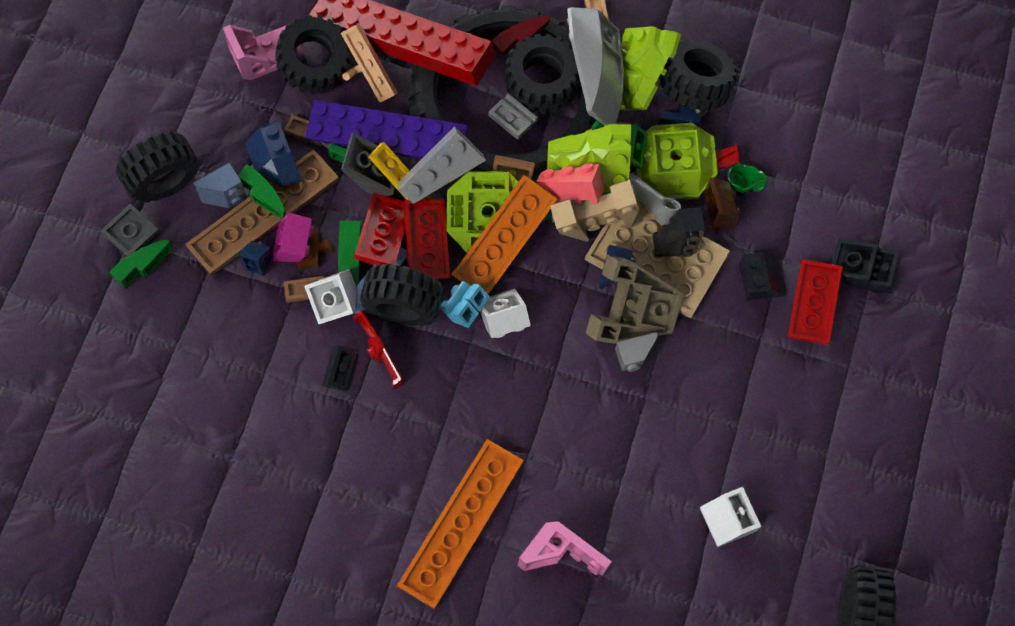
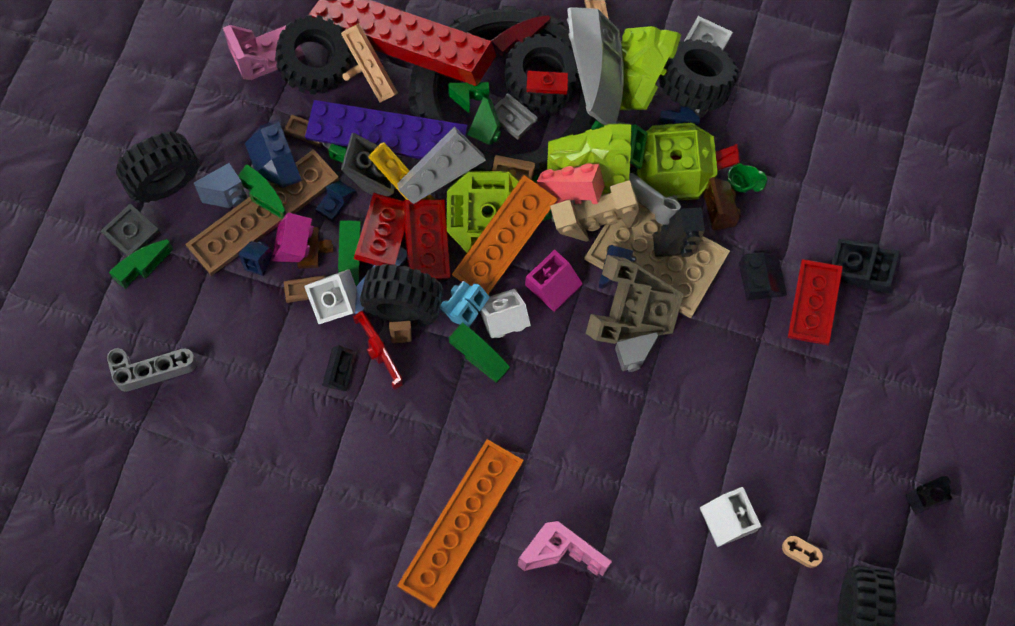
none -> light grey beam [107,348,197,392]
none -> dark blue slope [316,180,356,222]
none -> medium nougat tile [389,321,412,343]
none -> green slope [449,82,489,113]
none -> green slope [449,322,510,383]
none -> green slope [467,97,501,145]
none -> dark pink slope [525,249,583,312]
none -> red plate [526,71,568,94]
none -> white plate [684,16,732,51]
none -> light nougat beam [782,536,823,568]
none -> black piece [906,476,957,515]

